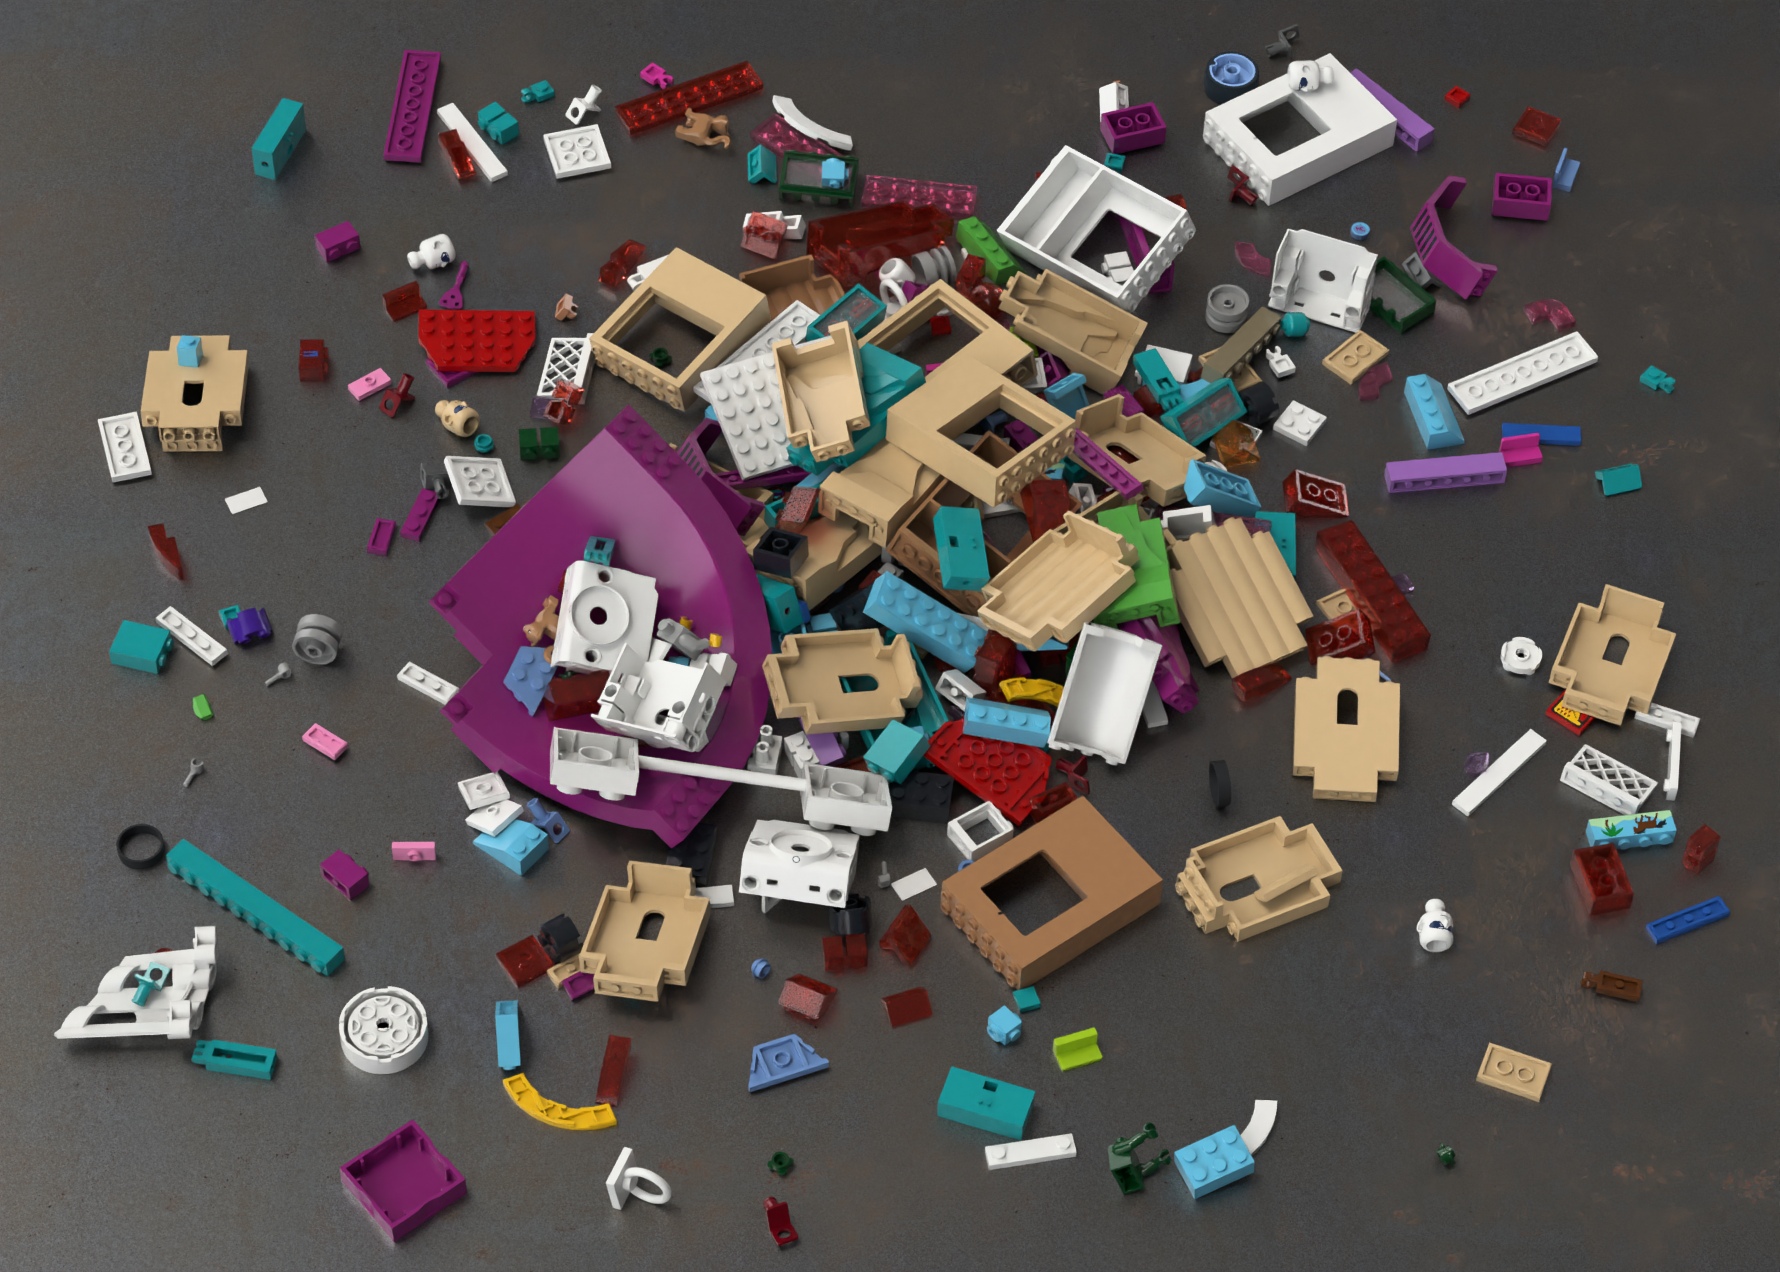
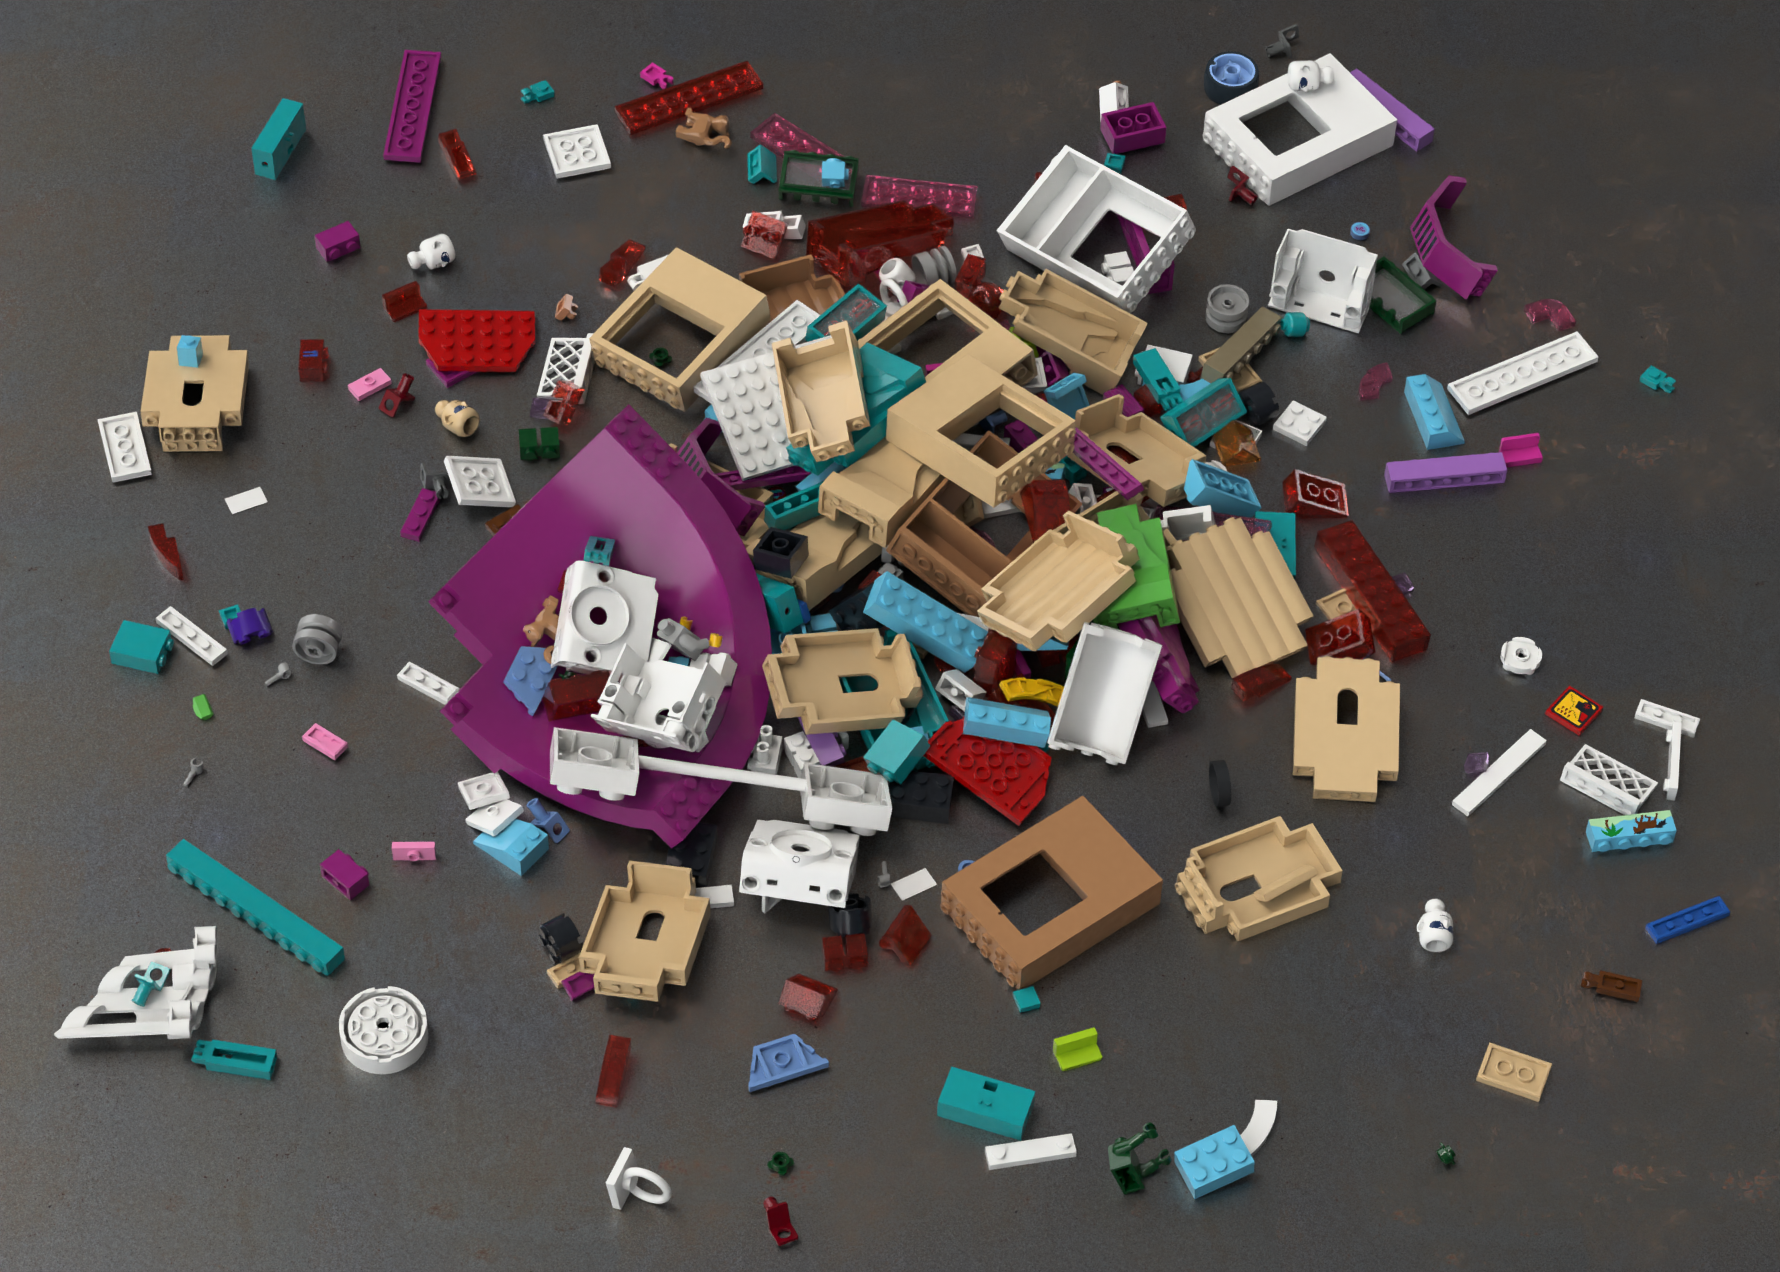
black tyre [116,824,165,869] -> none
magenta tile [339,1119,467,1242] -> none
magenta tile [367,518,397,556] -> none
white tile [437,103,508,183] -> none
magenta piece [439,261,469,310] -> none
teal plate [474,434,494,452] -> none
teal piece [478,102,519,145] -> none
clear red tile [495,935,555,988] -> none
medium azure arch [495,1000,521,1070] -> none
yellow tile [503,1073,617,1130] -> none
white bracket [565,85,602,125] -> none
medium blue plate [751,958,771,979] -> none
white tile [772,95,853,151] -> none
clear red slope [775,486,821,534] -> none
clear red panel [880,986,932,1026] -> none
red tile [930,315,951,336] -> none
teal brick [933,506,990,591] -> none
white window [947,801,1014,861] -> none
bright green slope [955,216,1027,285] -> none
medium azure brick [987,1005,1022,1045] -> none
clear red brick [1029,782,1077,823] -> none
dark red bracket [1056,756,1090,795] -> none
clear pink tile [1234,241,1271,278] -> none
white plate [1266,346,1296,378] -> none
tan tile [1322,330,1389,385] -> none
red tile [1444,86,1471,108] -> none
magenta brick [1492,173,1552,221] -> none
blue tile [1501,423,1581,446] -> none
clear red plate [1512,106,1562,147] -> none
tan panel [1549,584,1676,726] -> none
medium blue panel [1552,148,1580,192] -> none
clear red brick [1570,843,1634,916] -> none
teal panel [1595,463,1642,495] -> none
clear red piece [1681,824,1721,875] -> none

